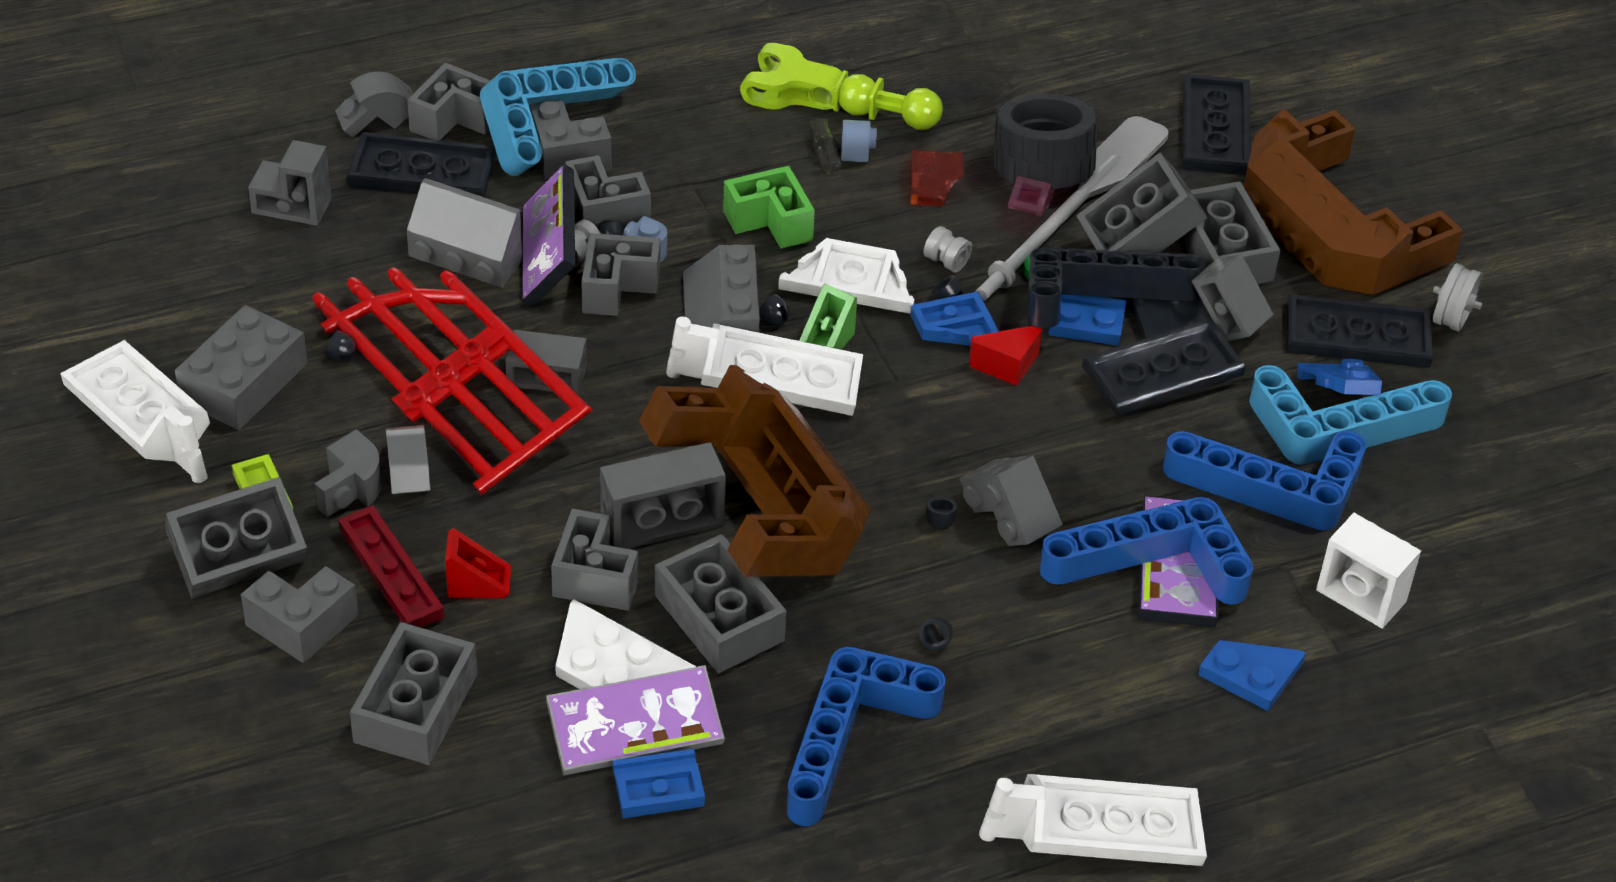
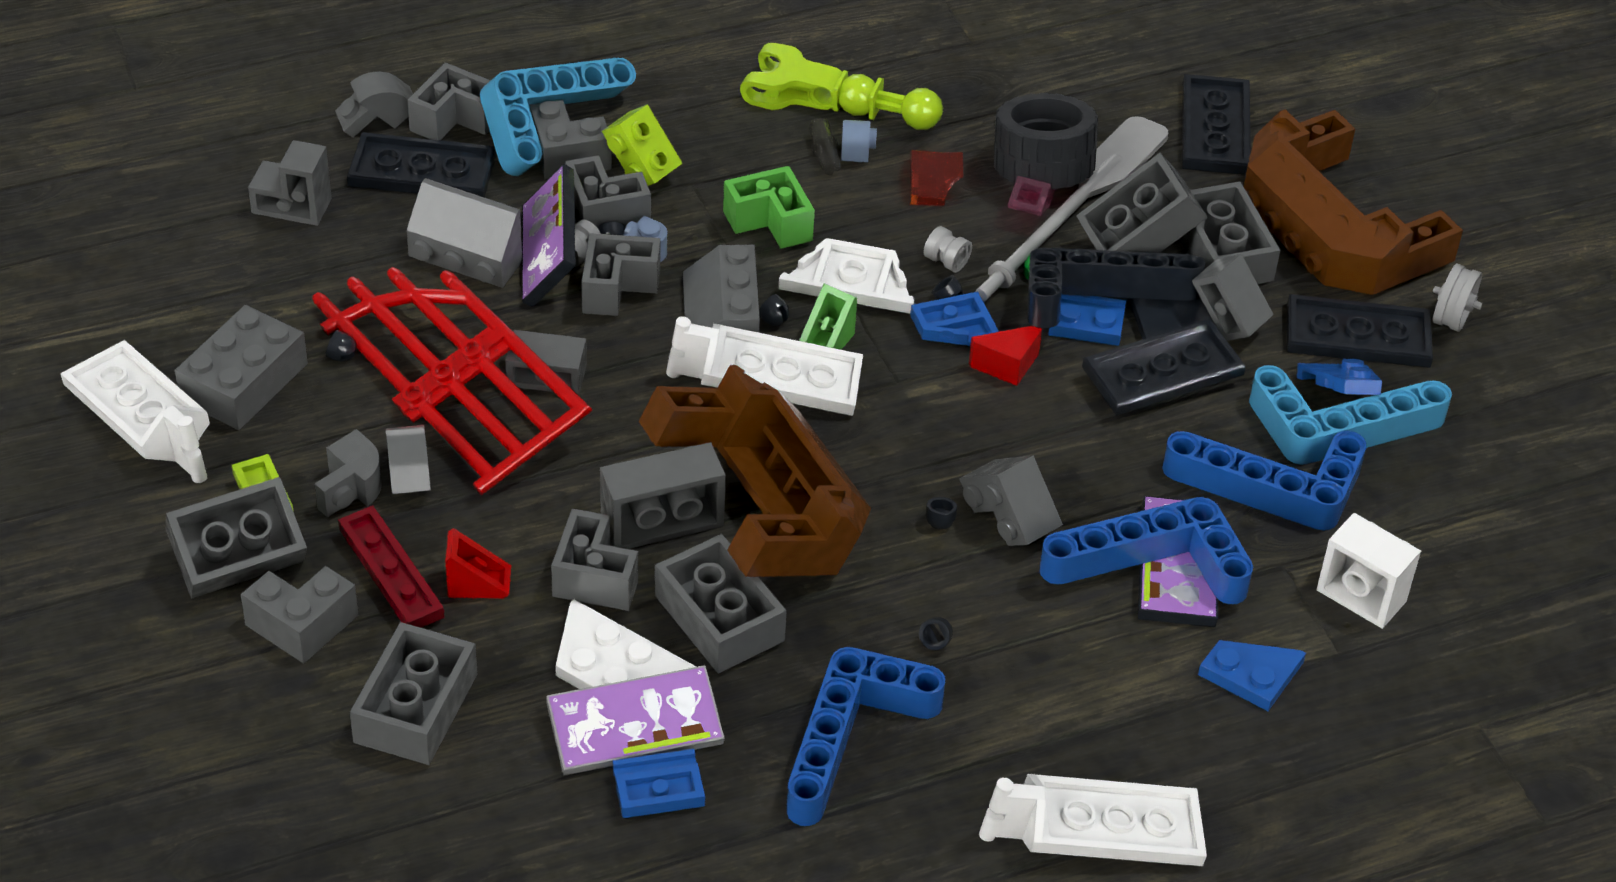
none -> lime brick [601,104,683,186]

